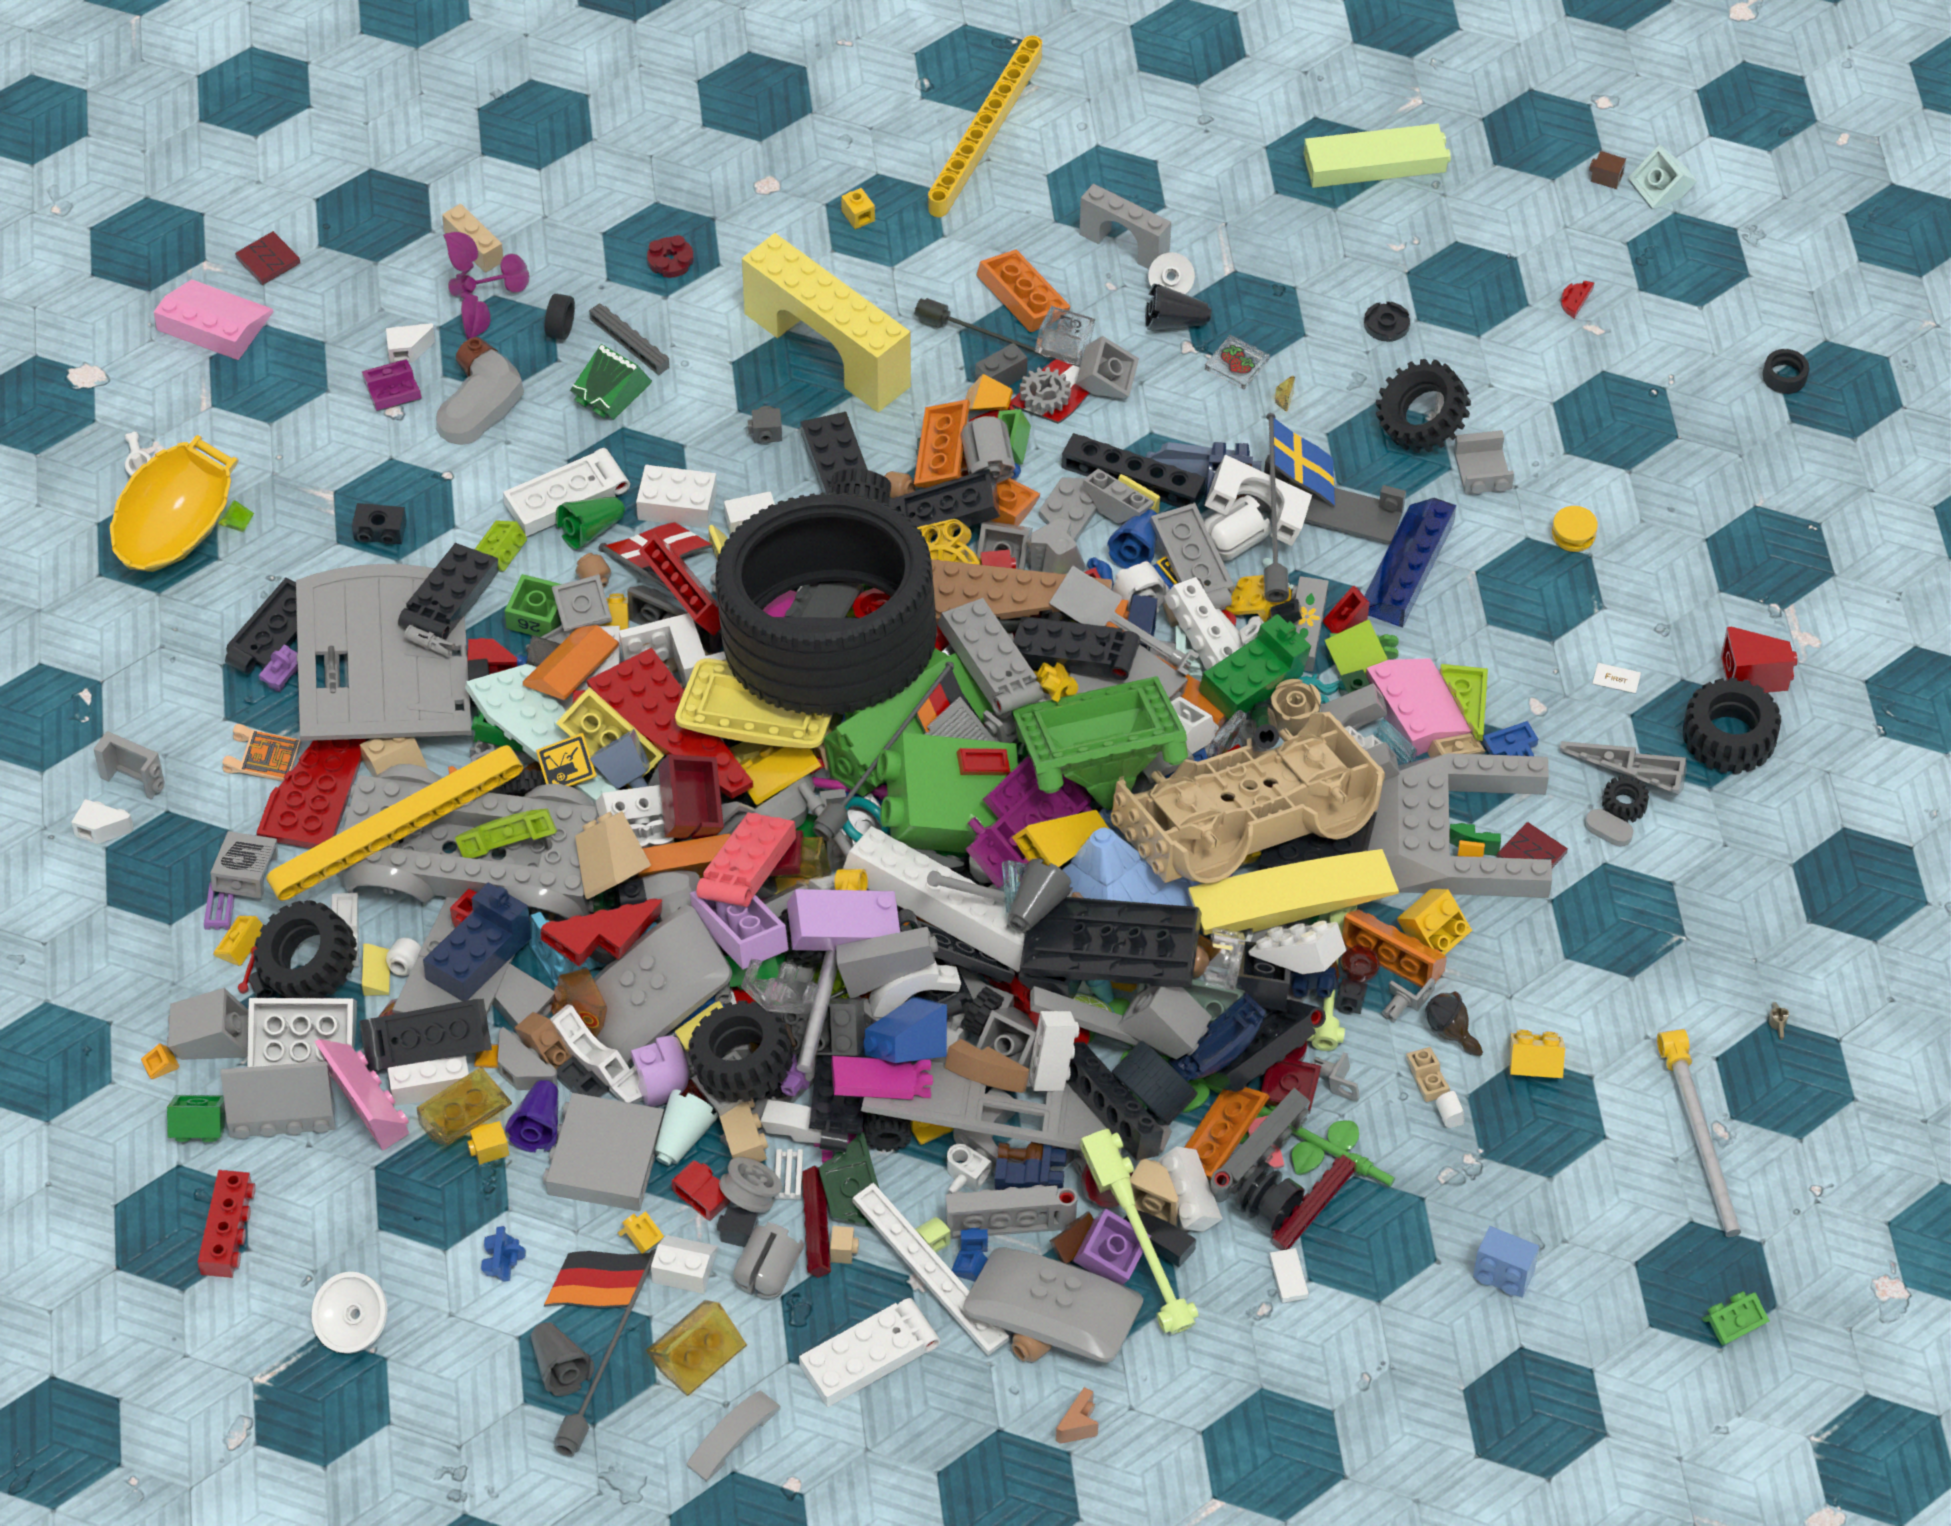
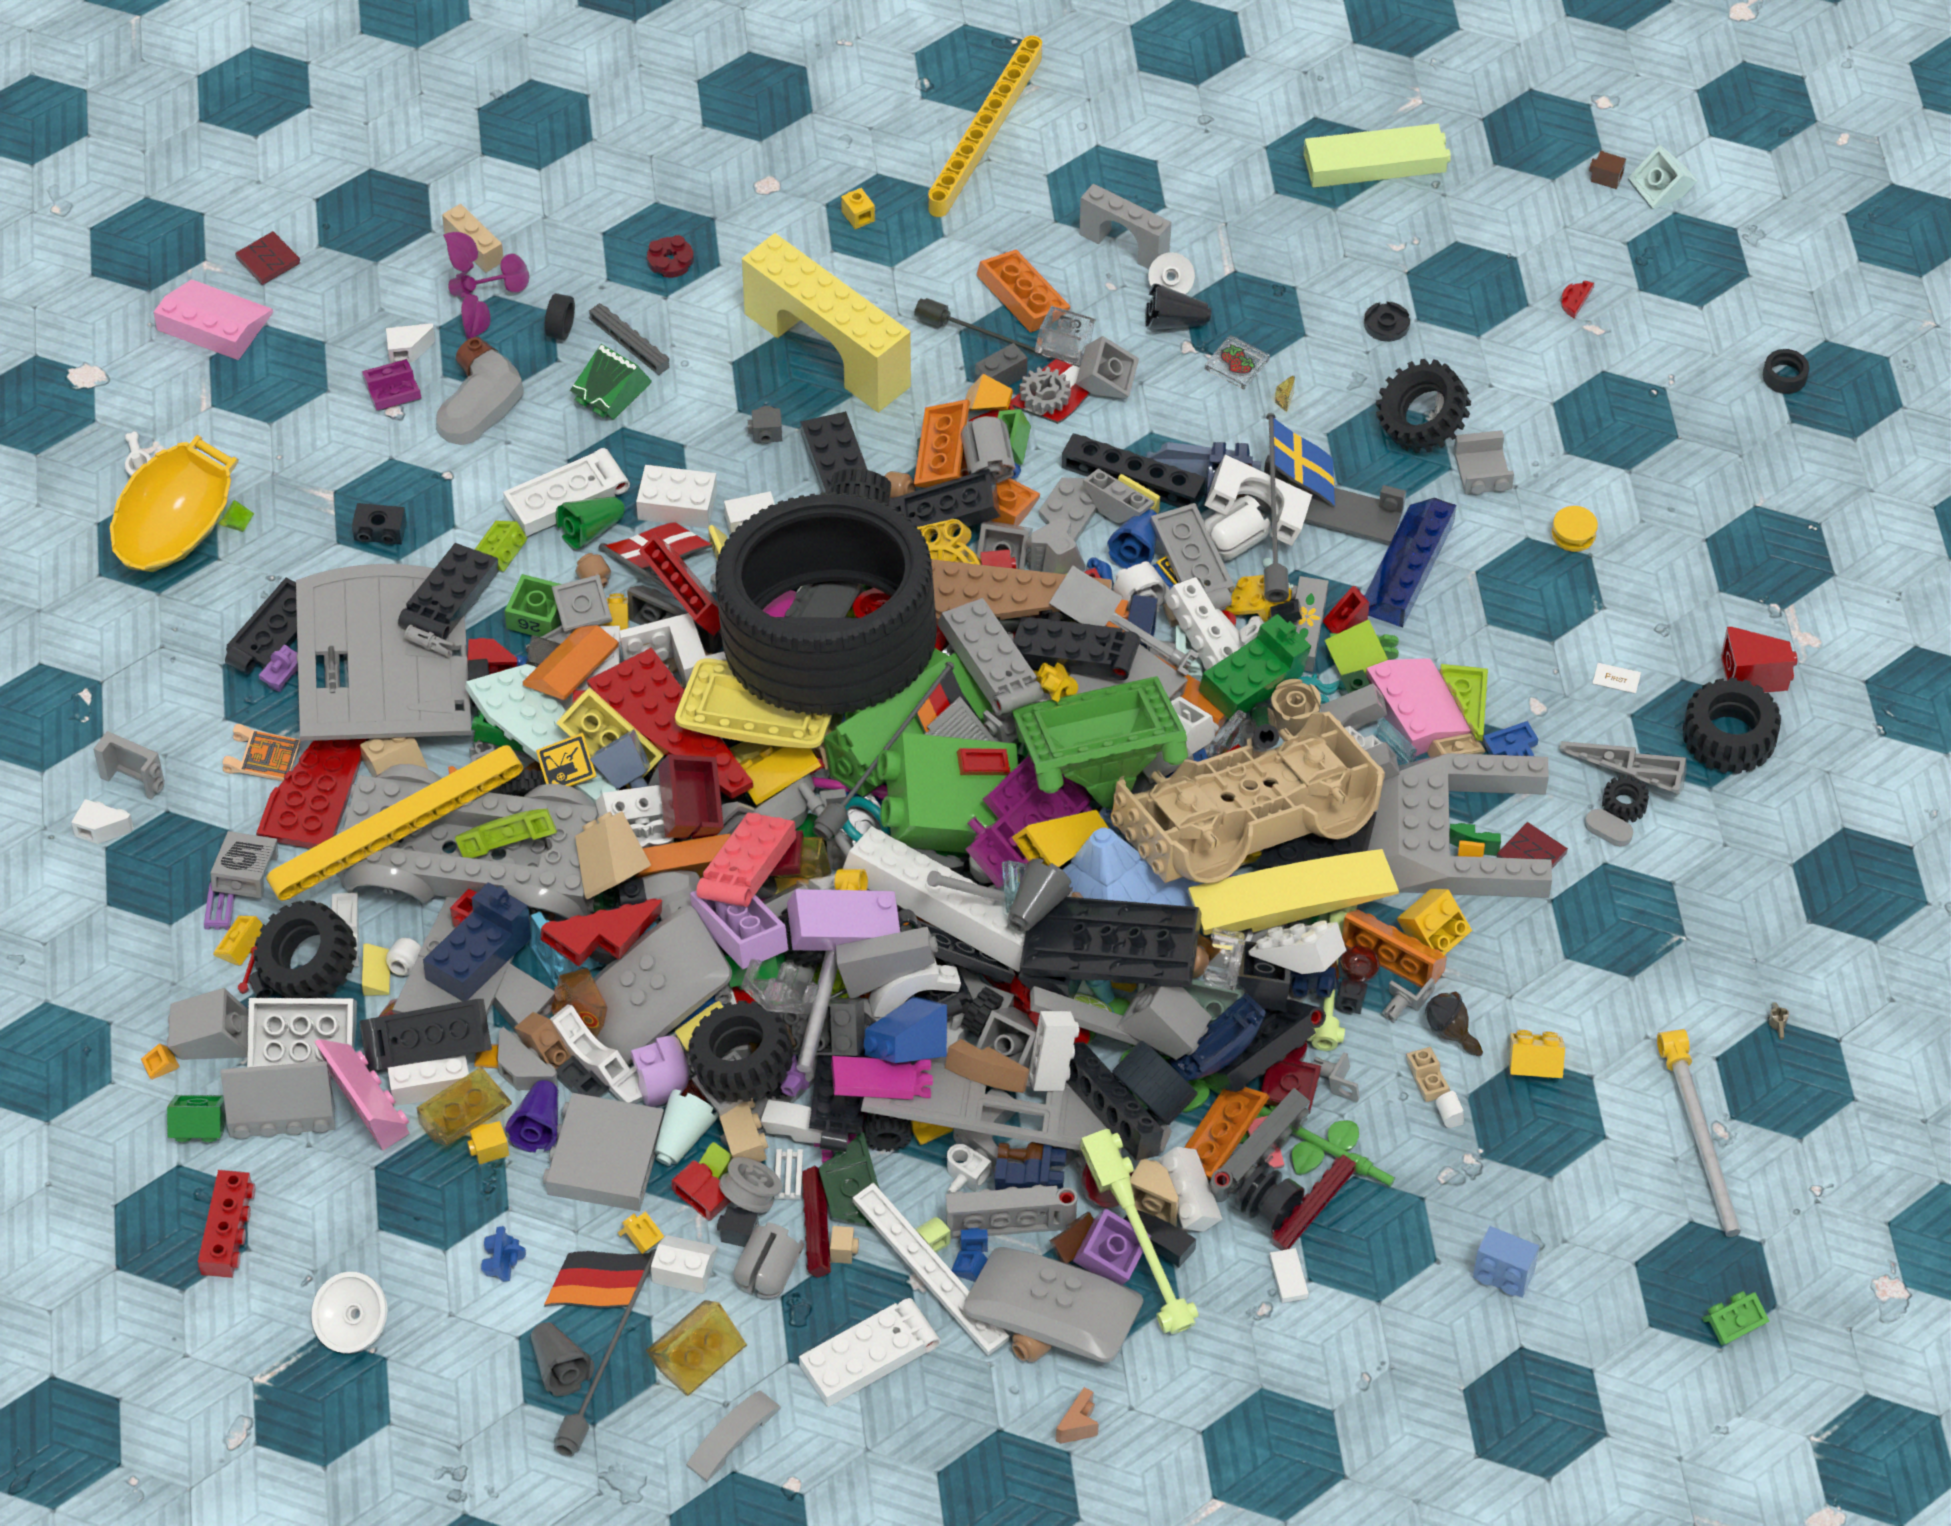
none -> lime slope [699,1142,733,1180]

